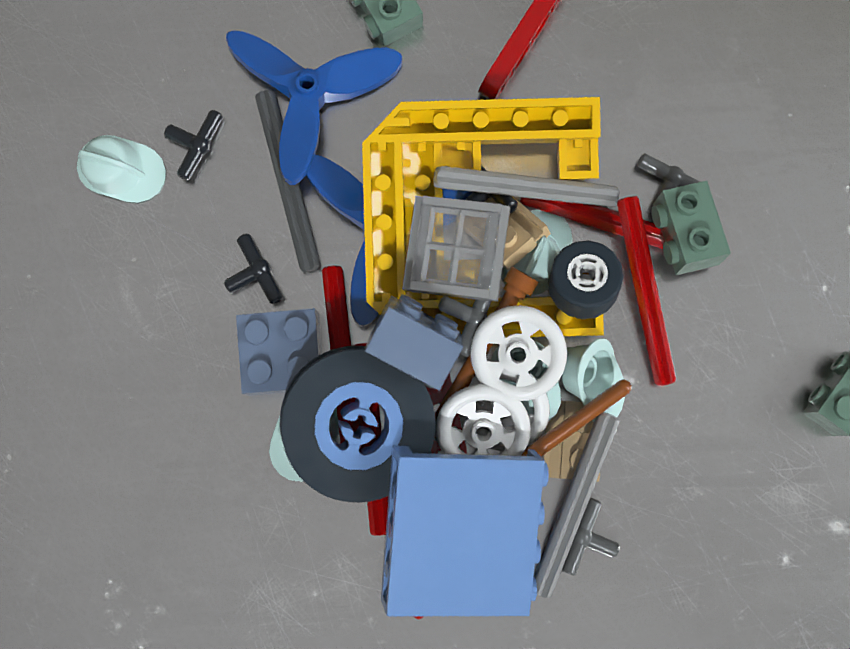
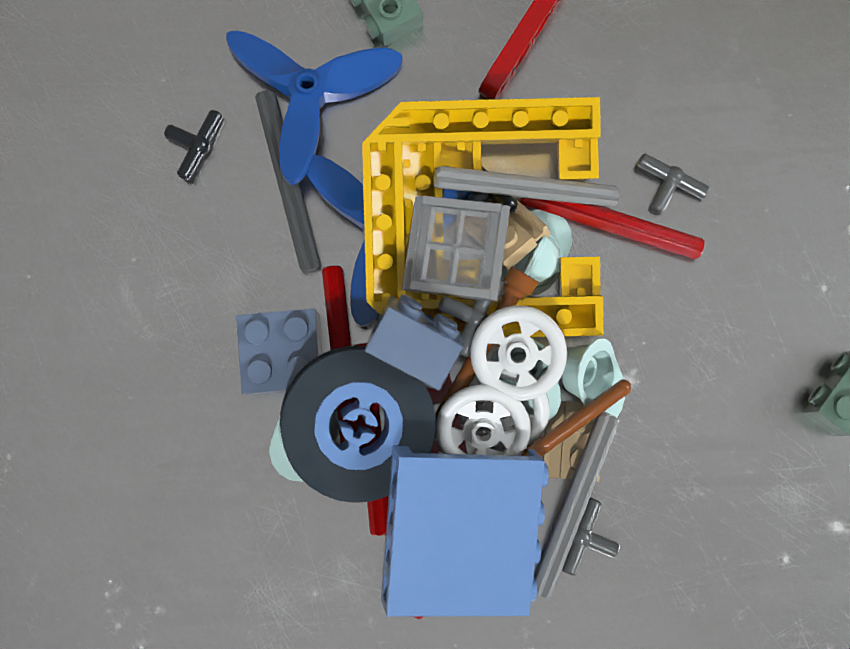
light aqua piece [77,135,166,203] -> none
black piece [224,233,283,304] -> none
black wheel [548,240,624,319] -> none
red axle [617,196,676,386] -> none
sand green brick [652,181,731,275] -> none

